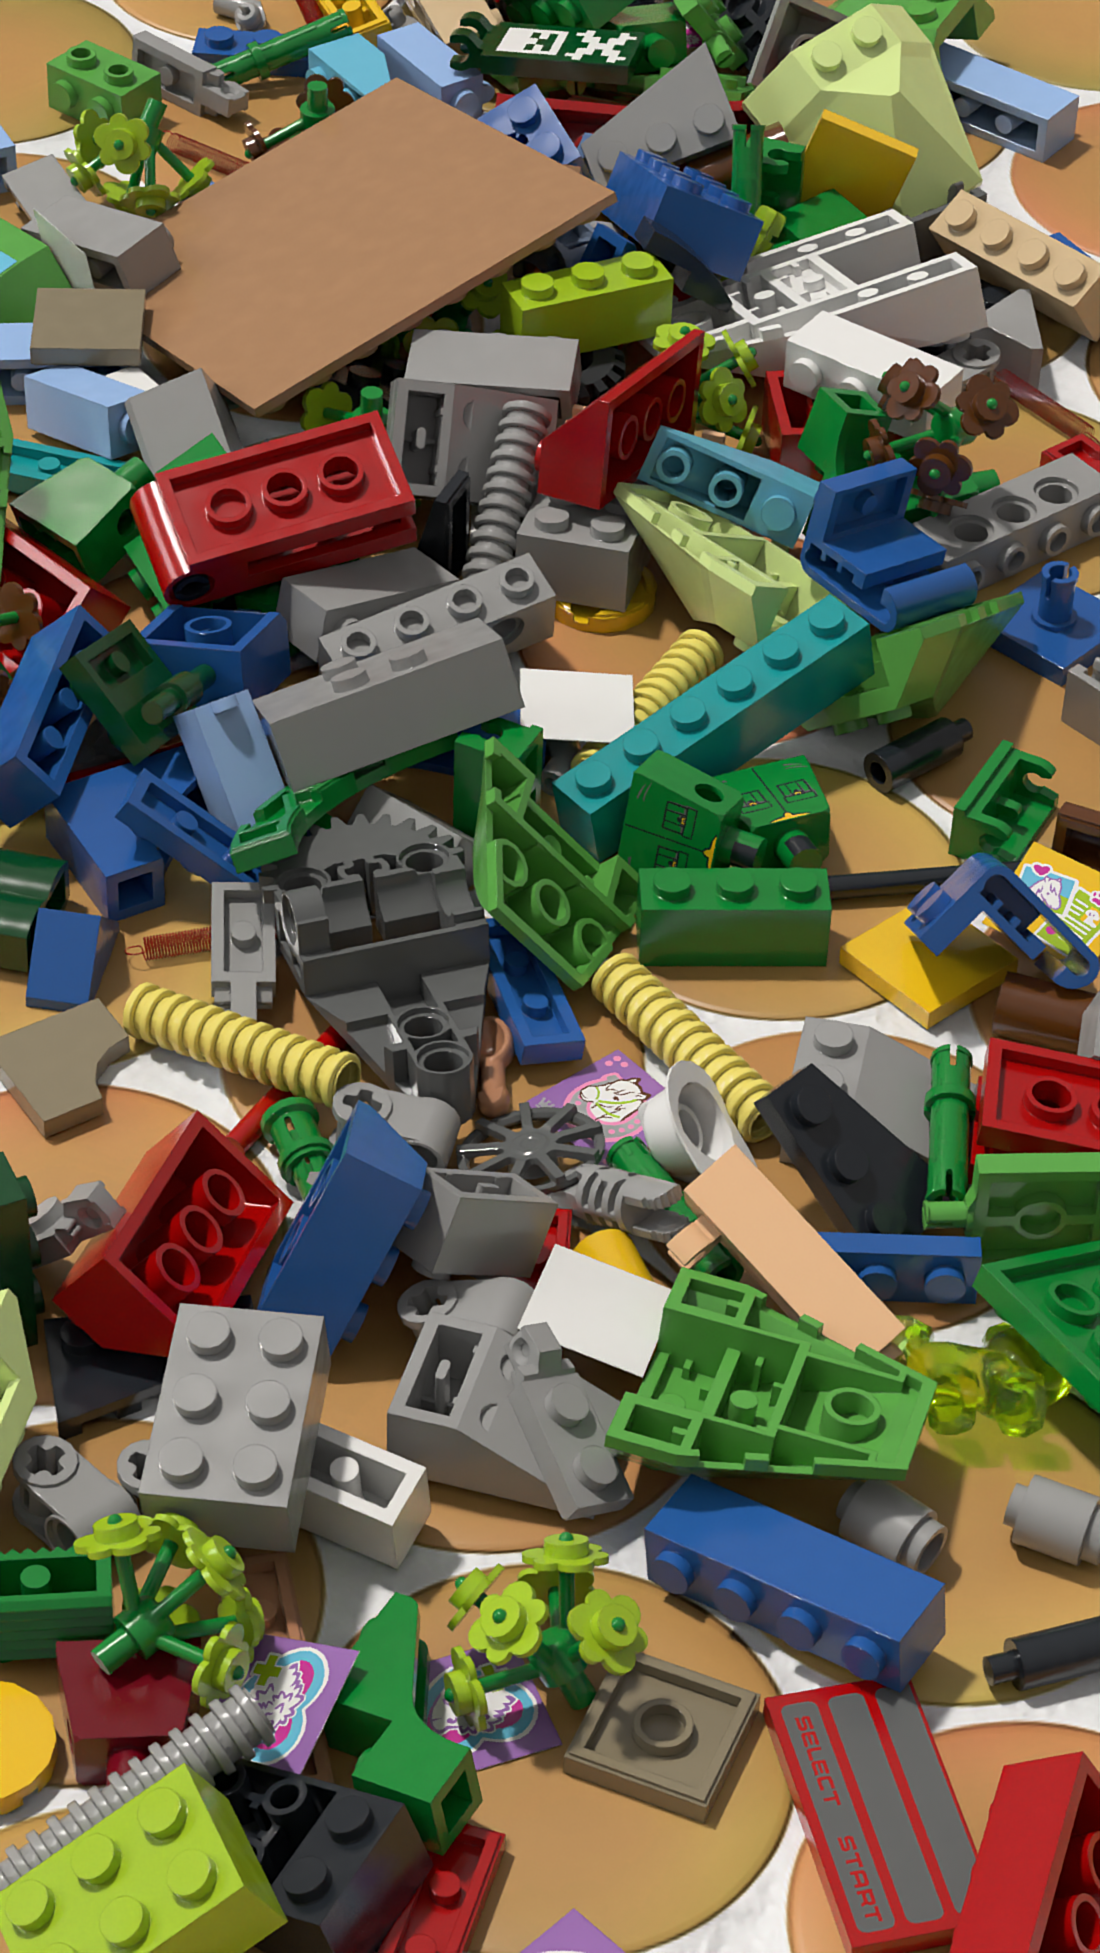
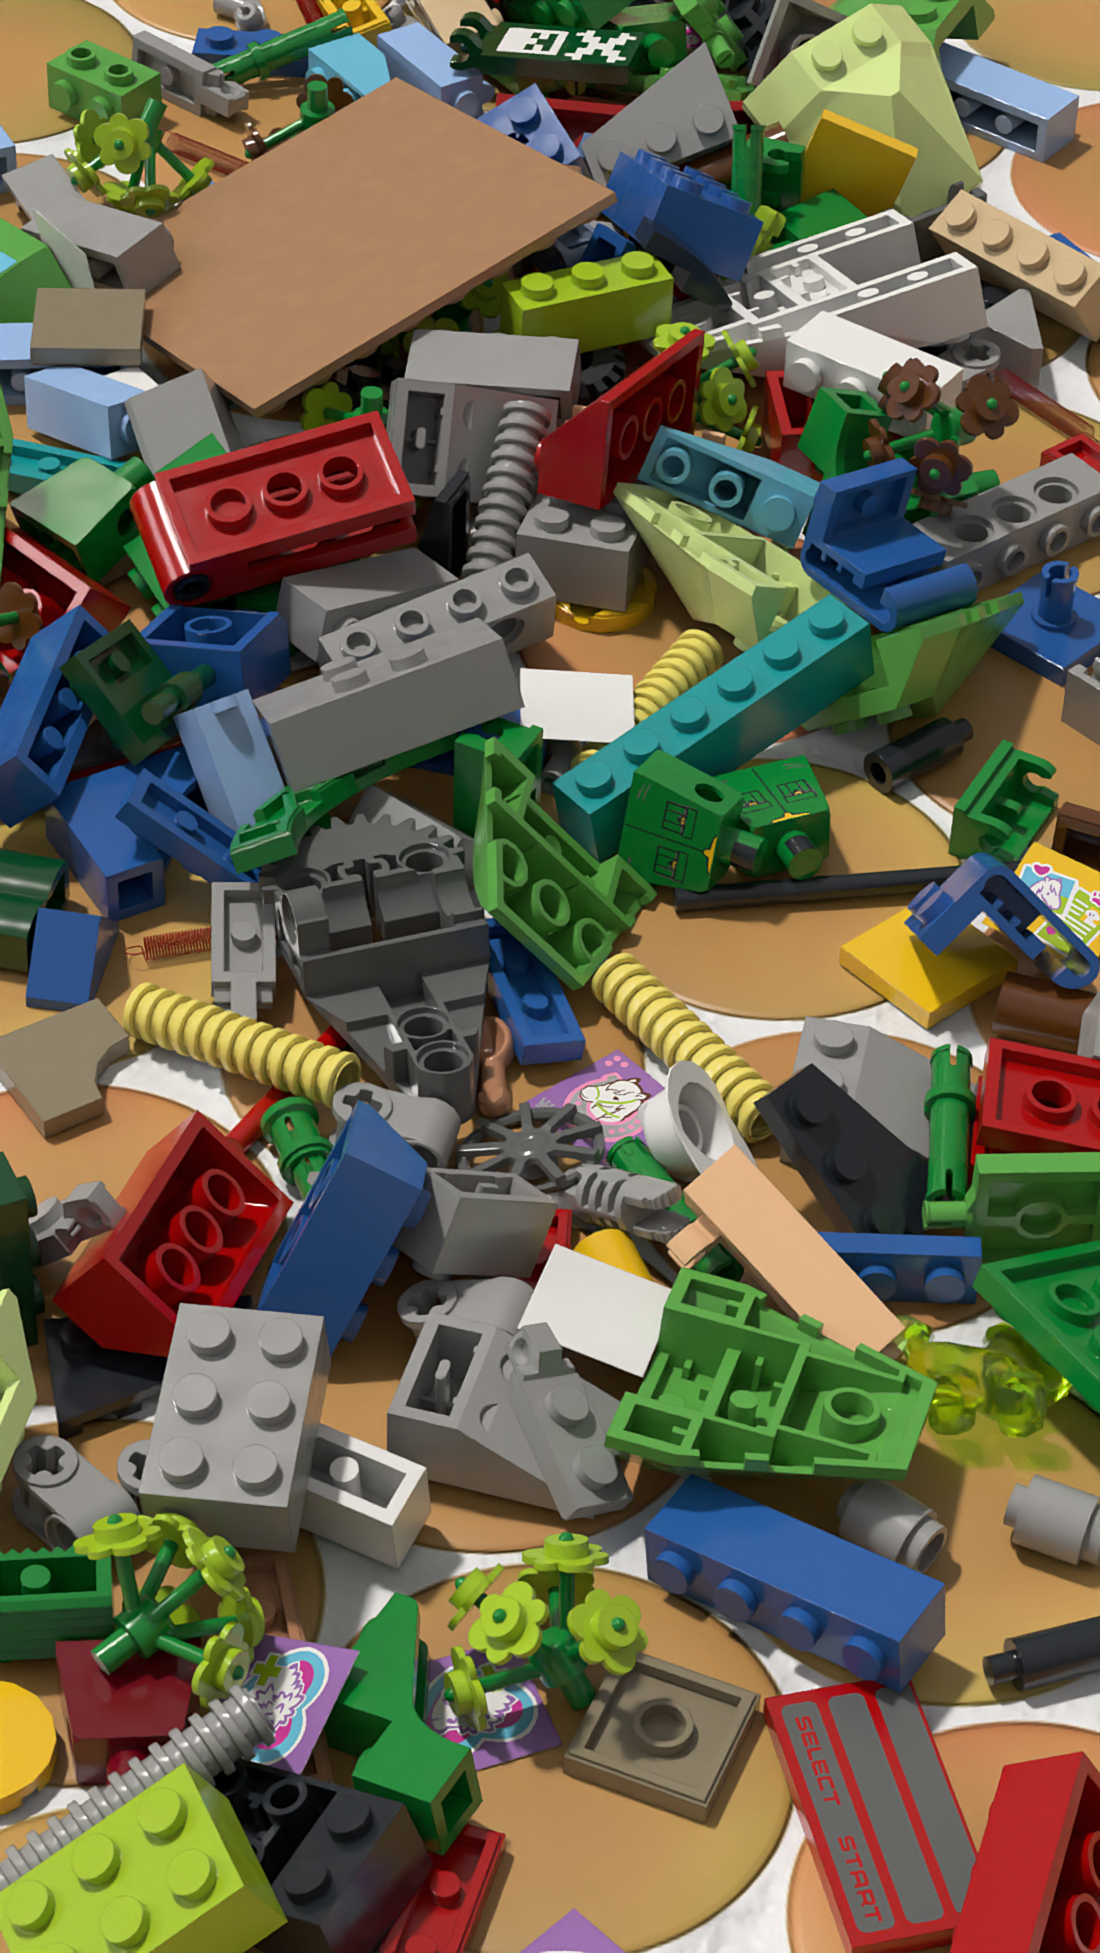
green brick [635,867,832,966] -> none

